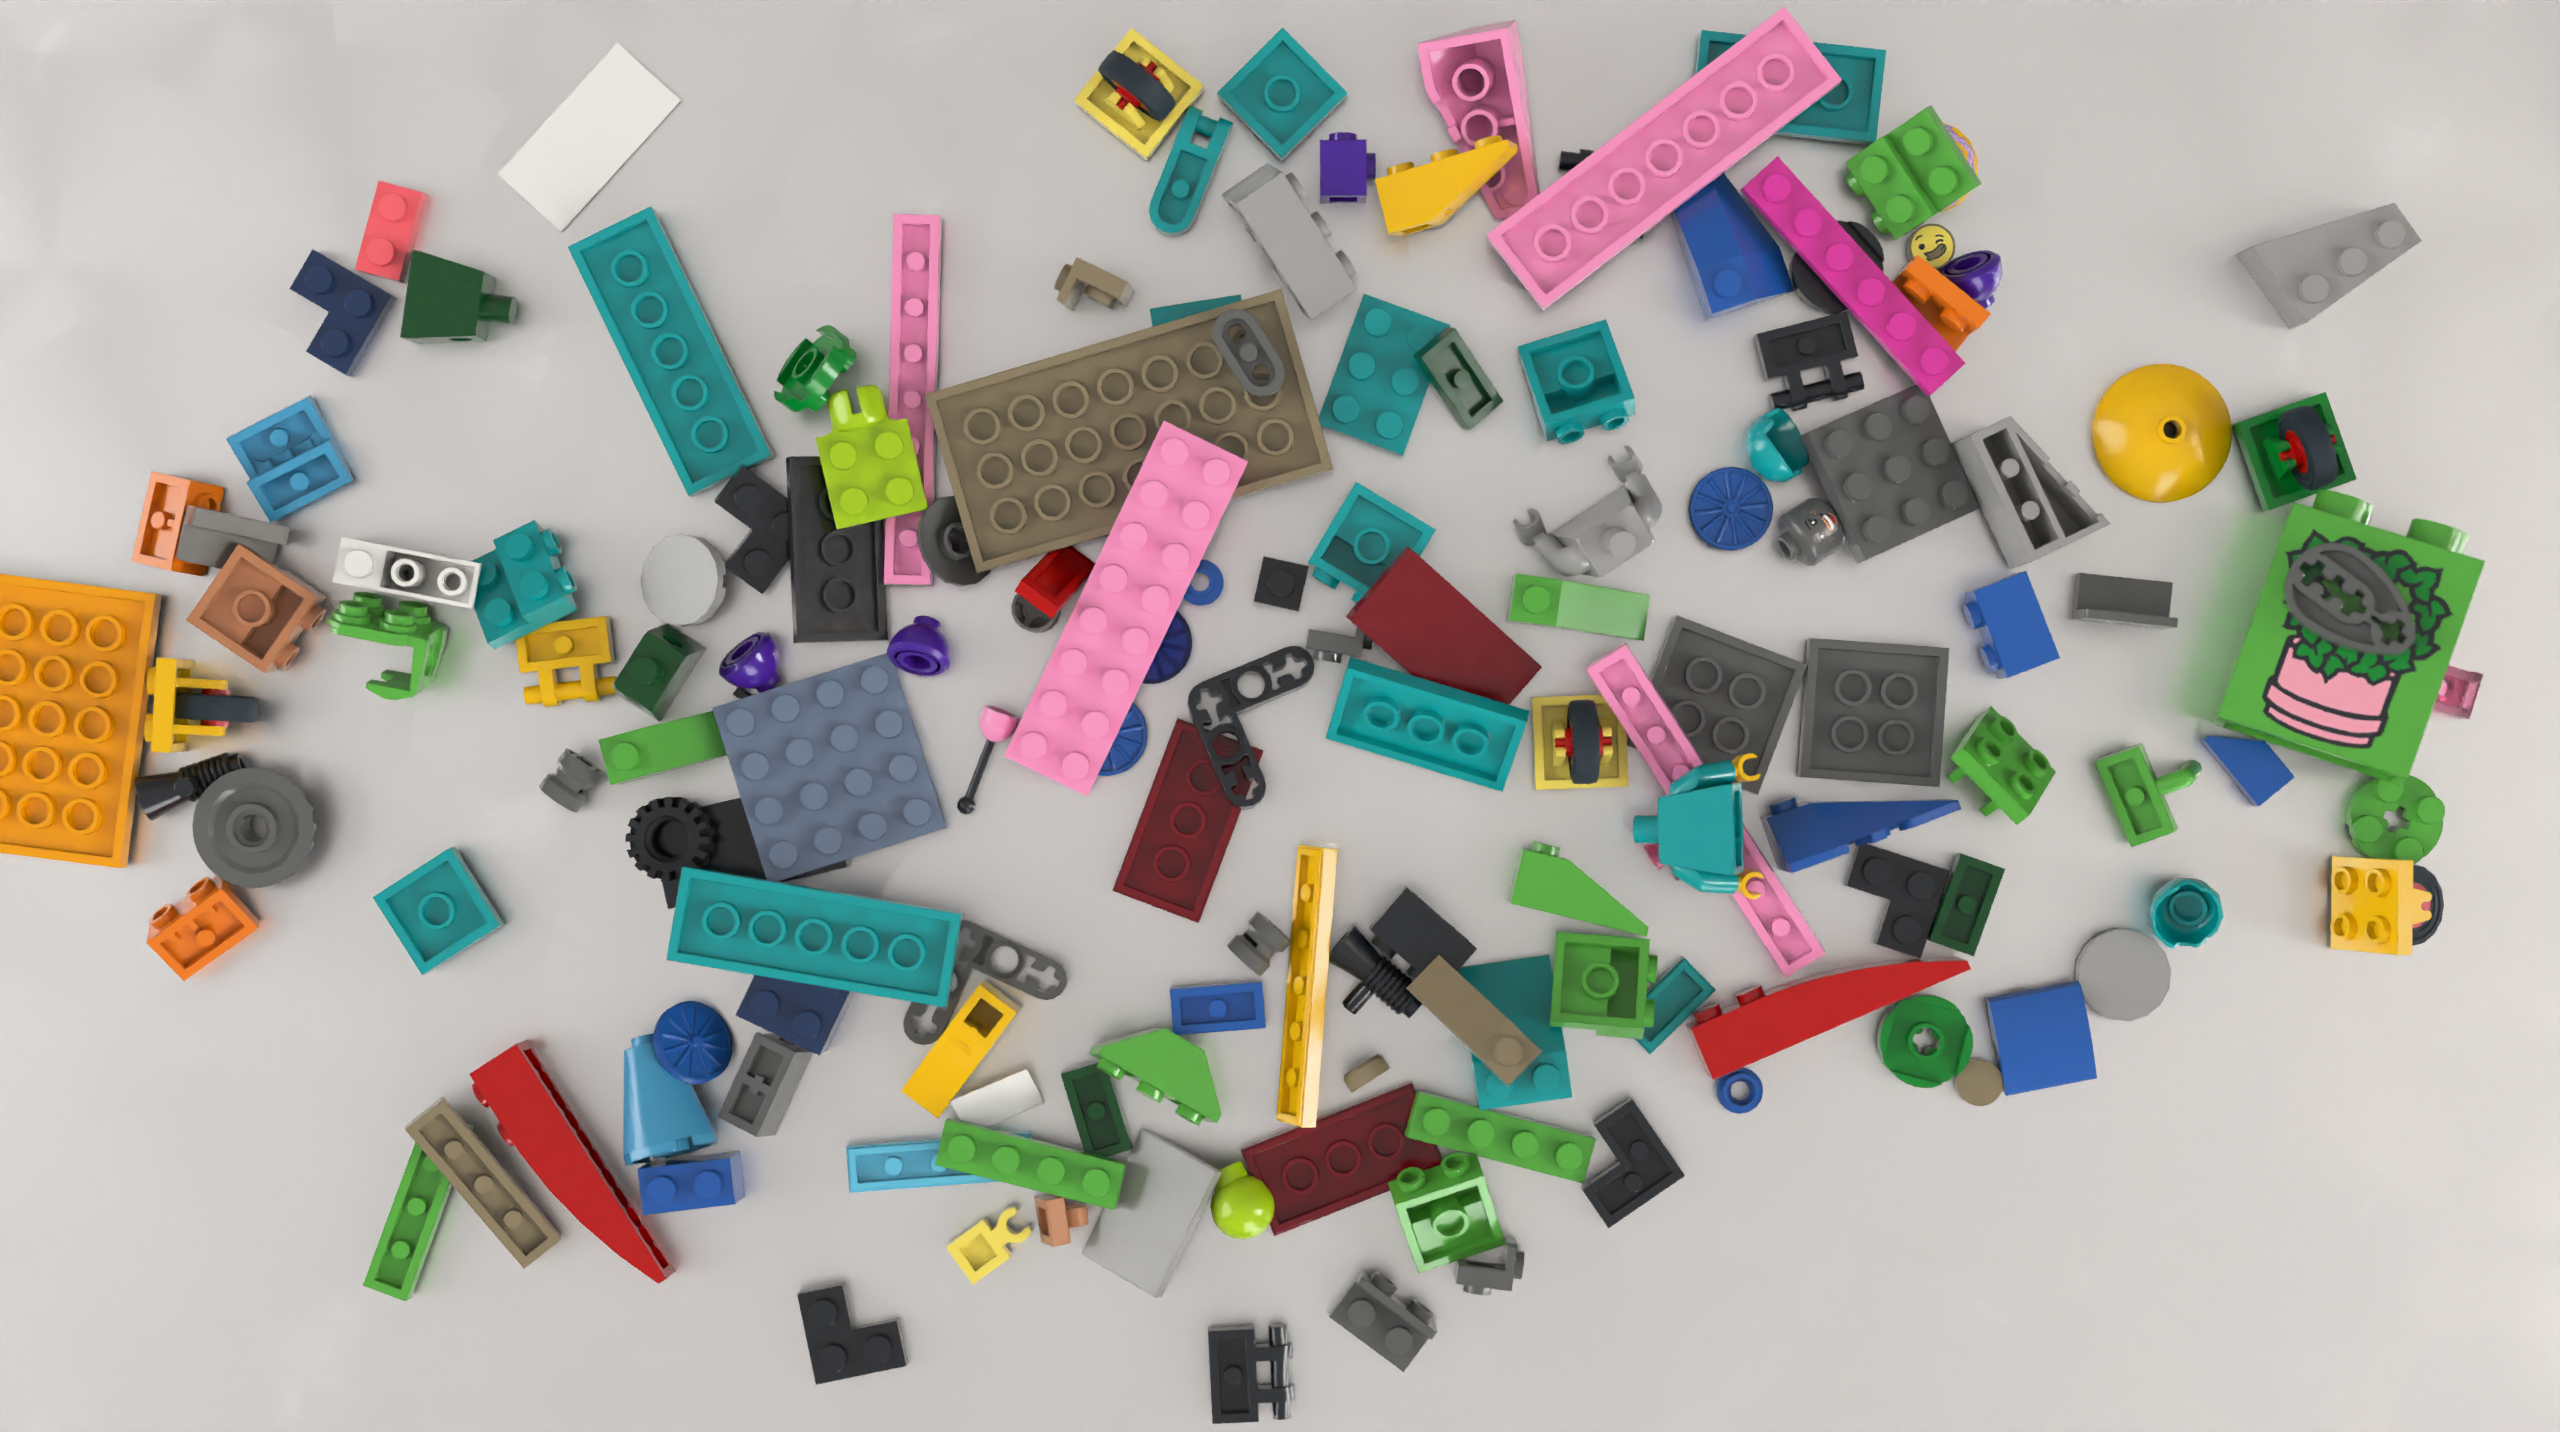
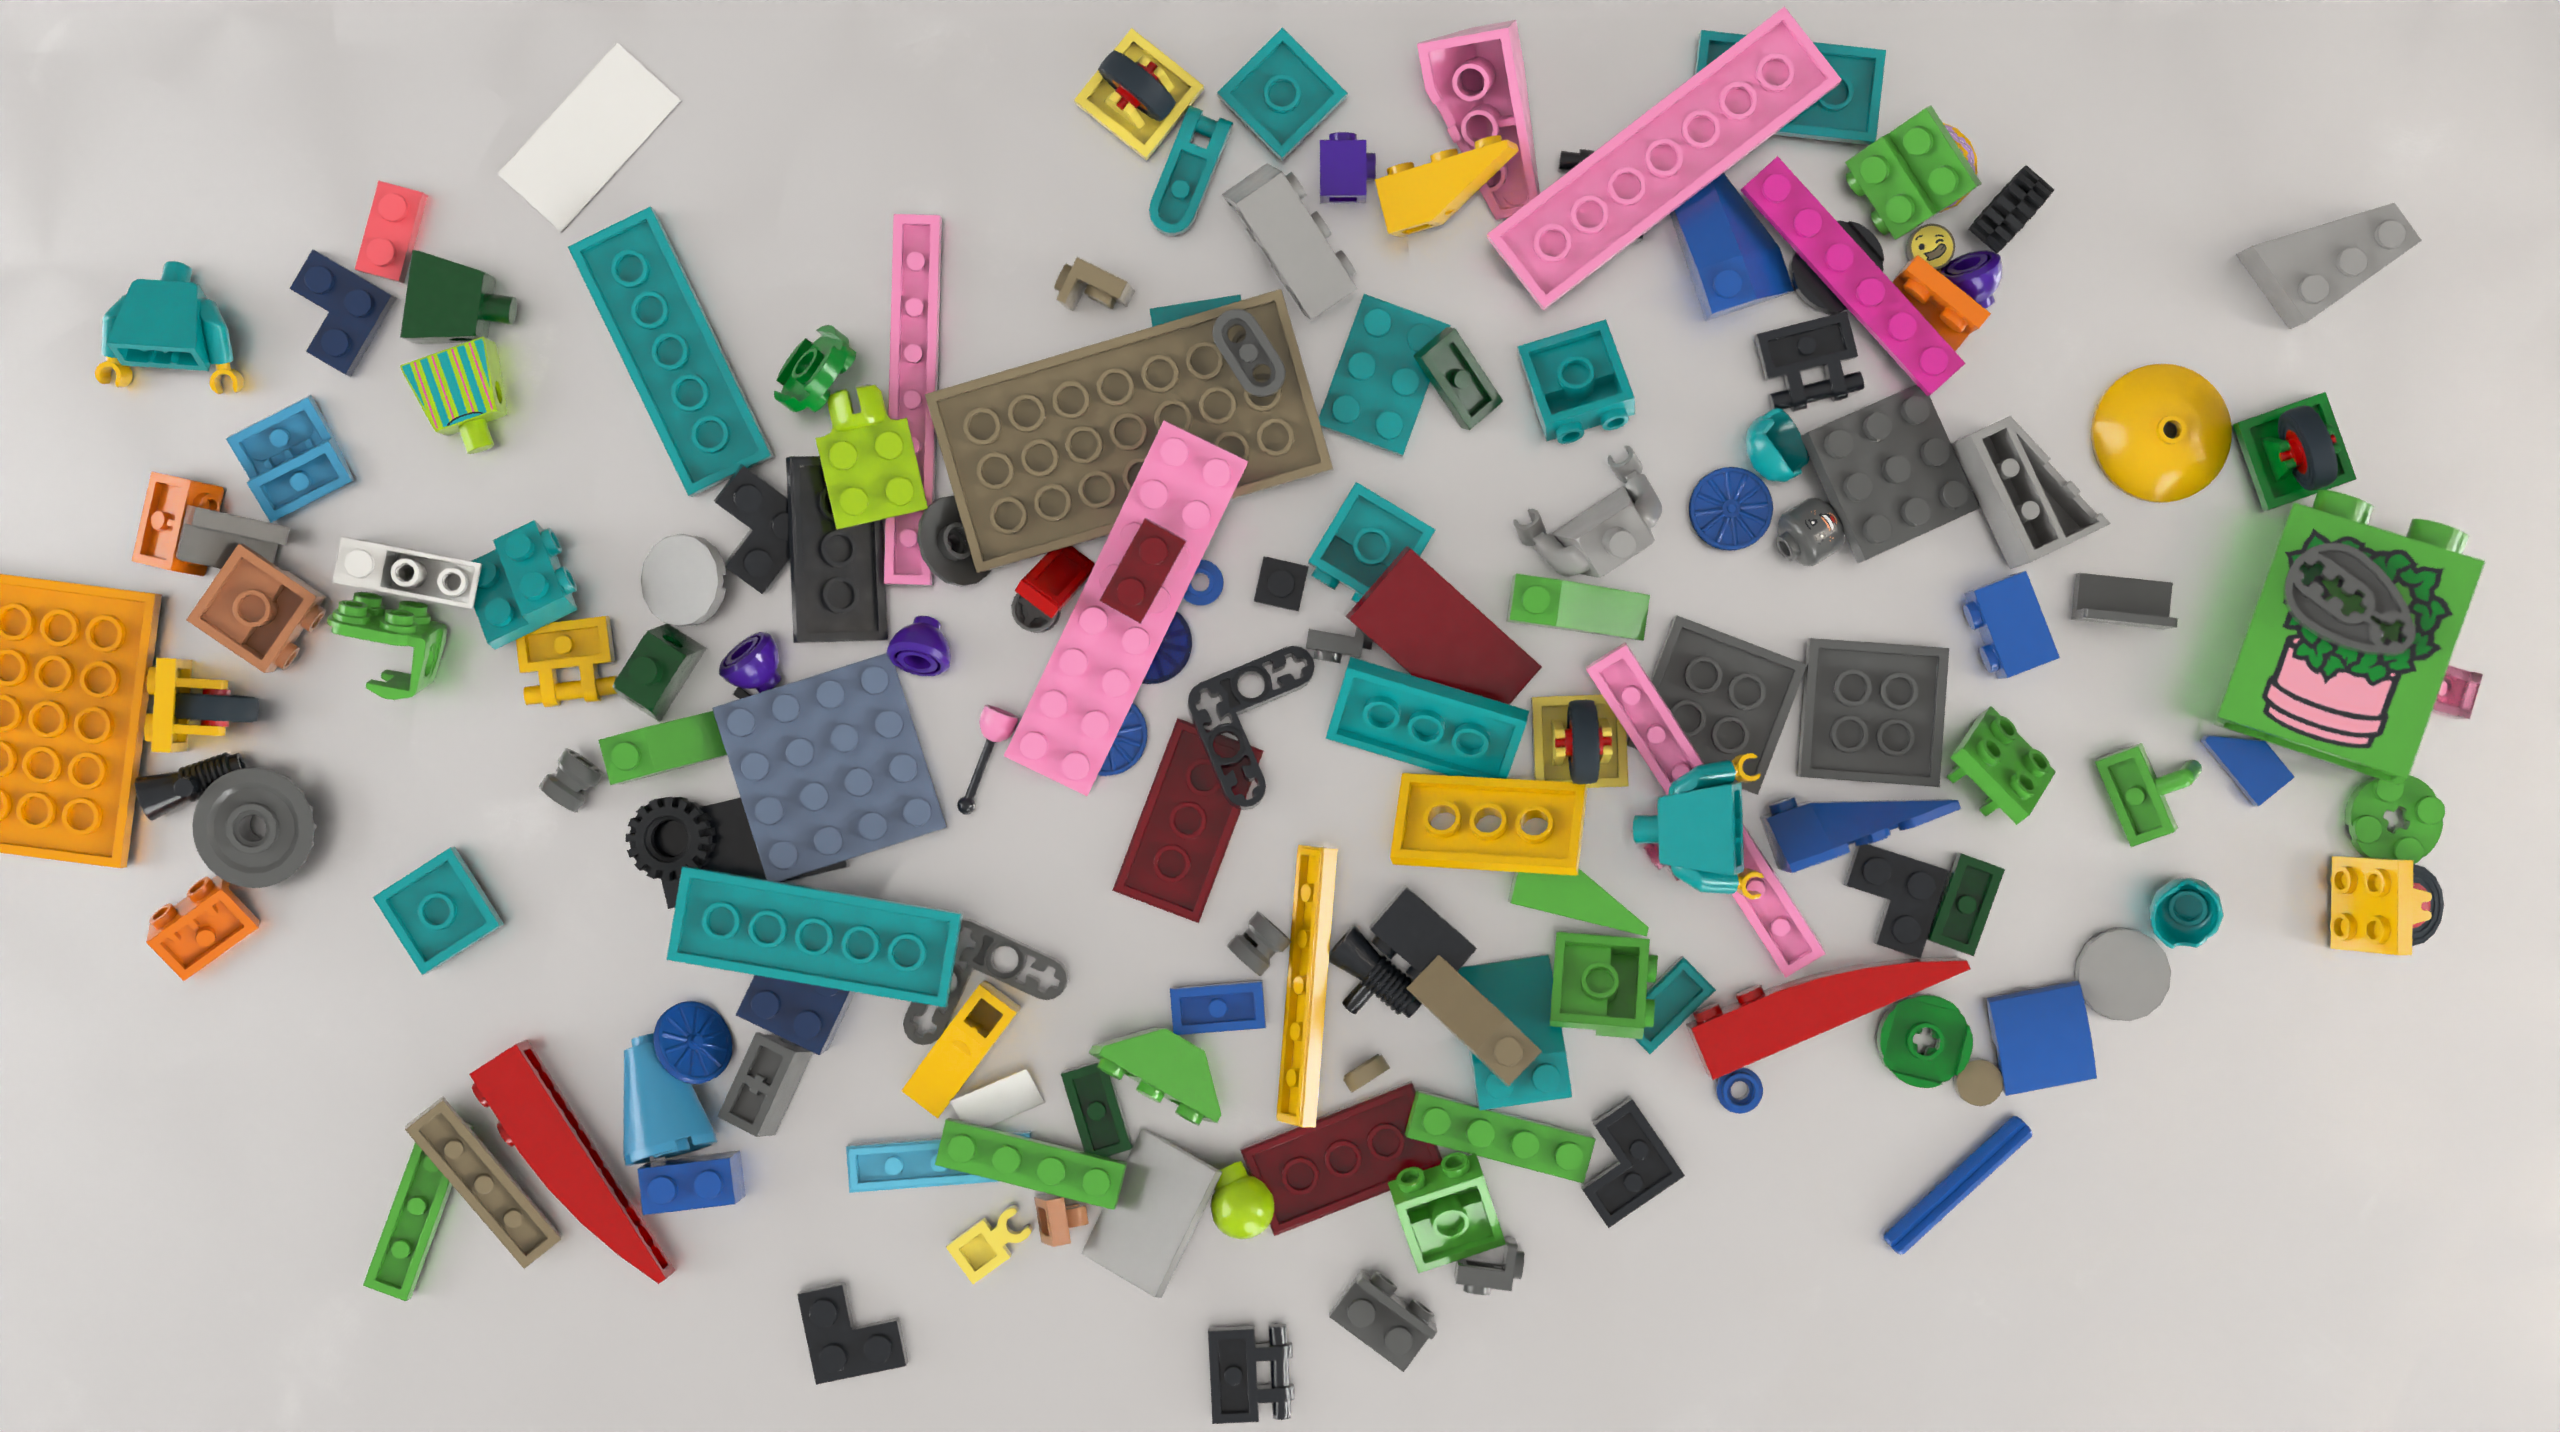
none -> teal torso [95,261,244,394]
none -> lime torso [400,337,507,454]
none -> dark red plate [1099,518,1187,624]
none -> yellow plate [1390,773,1588,876]
none -> blue axle [1884,1116,2033,1255]
none -> black tyre [1968,165,2055,254]

